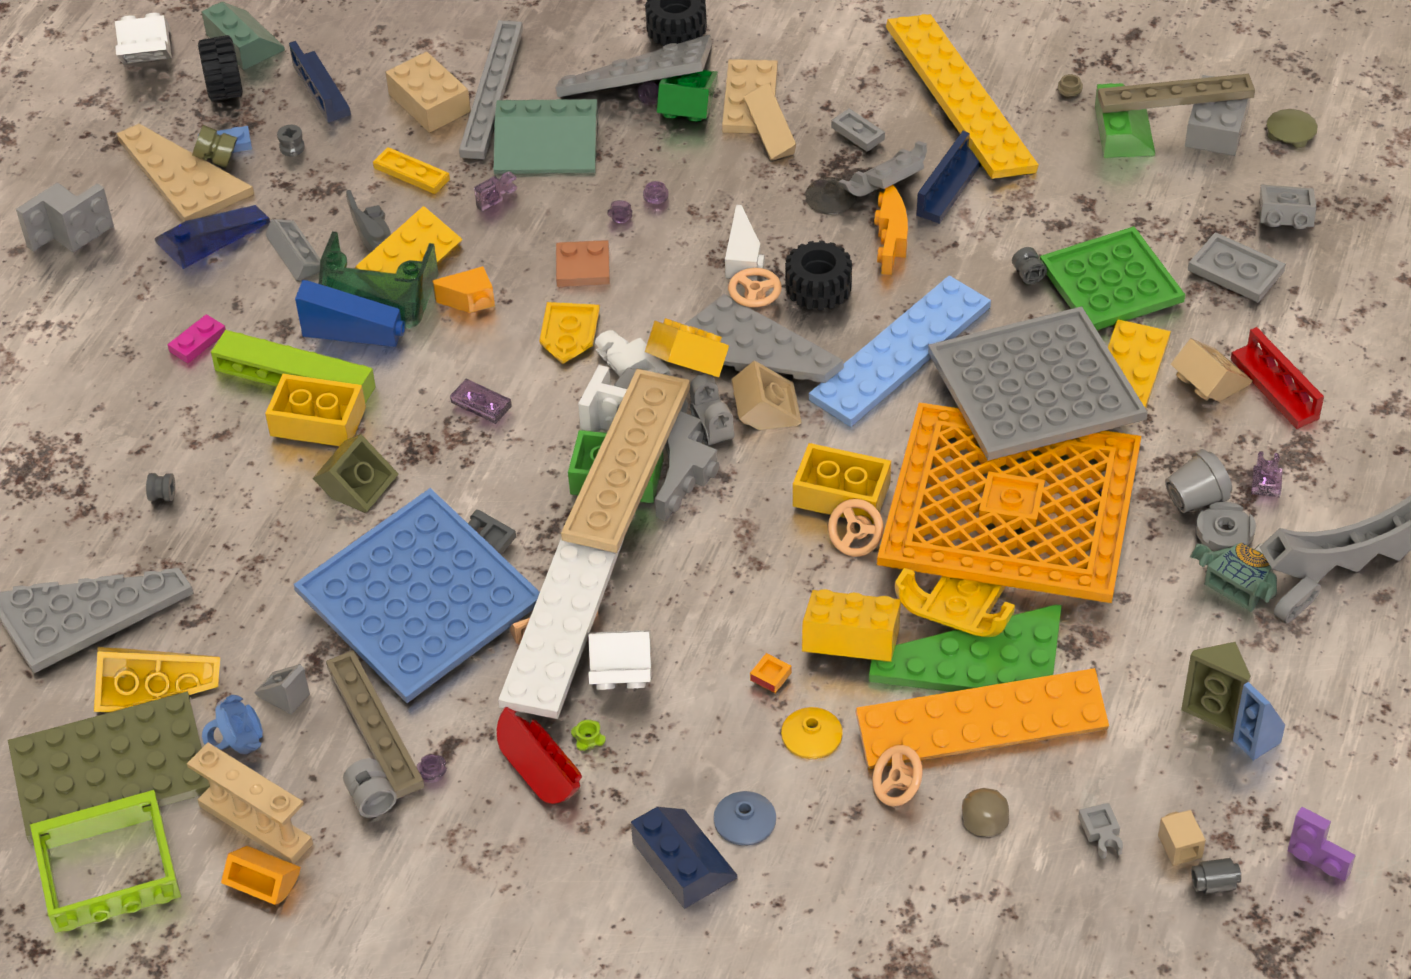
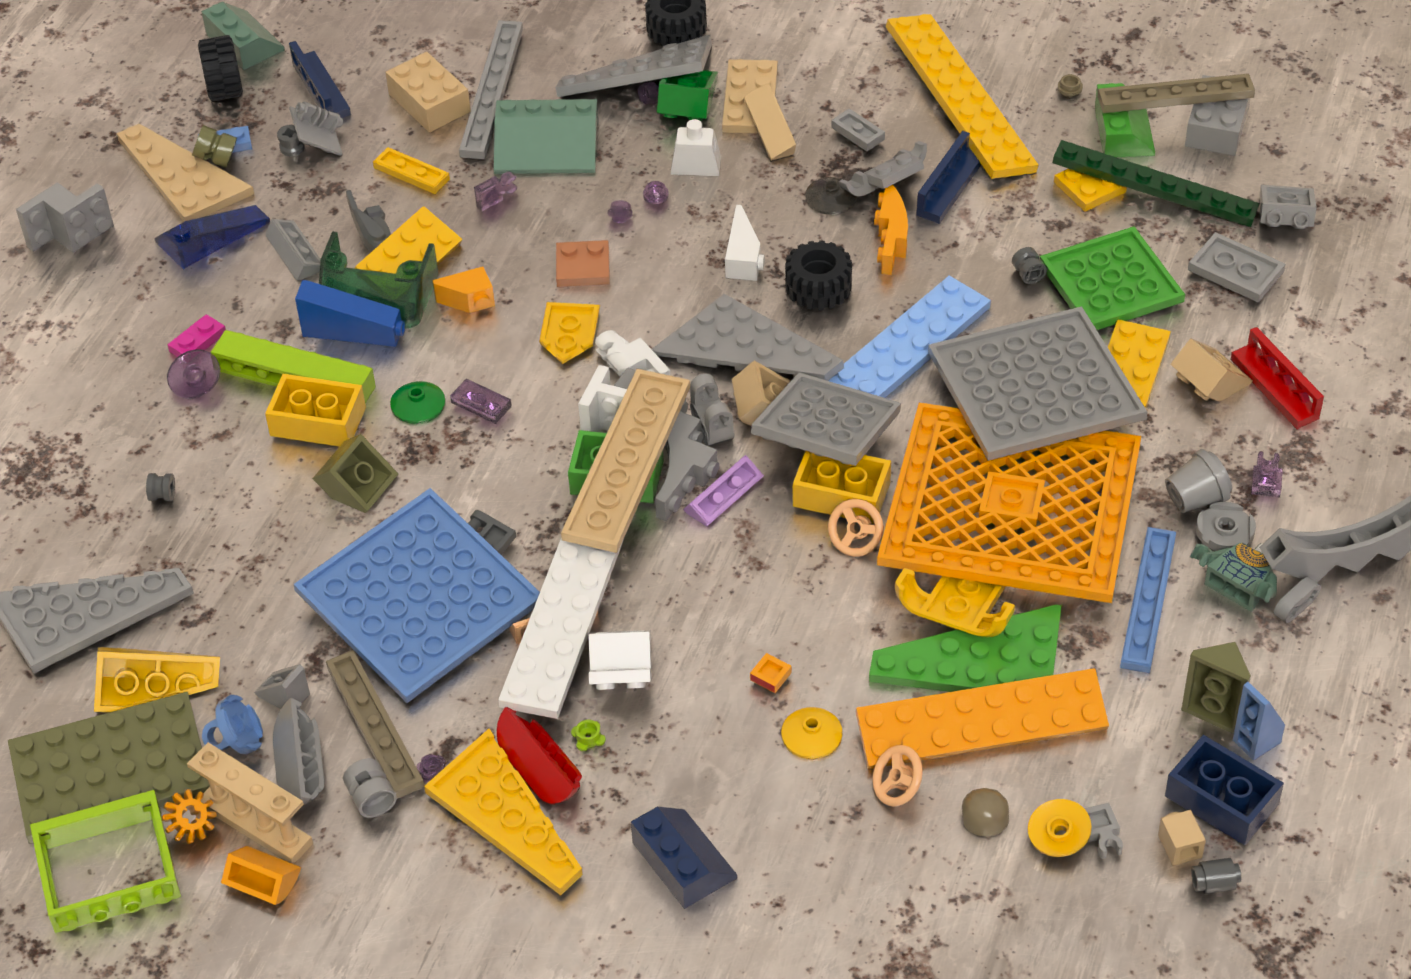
white bracket [115,13,172,64] -> none
yellow brick [645,318,729,377] -> none
sand blue dish [714,791,776,845] -> none
light nougat piece [728,268,782,308] -> none
yellow brick [802,589,901,662] -> none
olive dish [1266,109,1318,148] -> none
medium lavender plate [1287,807,1356,881] -> none
none -> light orange gear [162,789,217,844]
none -> clear purple dish [167,349,220,399]
none -> light grey brick [273,698,324,804]
none -> light grey hinge [289,101,343,156]
none -> green dish [390,381,445,424]
none -> yellow wing [424,729,583,895]
none -> white torso [671,119,721,176]
none -> lavender slope [683,455,764,527]
none -> light grey plate [751,372,901,466]
none -> yellow dish [1028,799,1092,857]
none -> dark green plate [1052,140,1260,227]
none -> yellow plate [1054,169,1127,212]
none -> medium blue tile [1120,527,1176,673]
none -> dark blue brick [1165,734,1284,846]

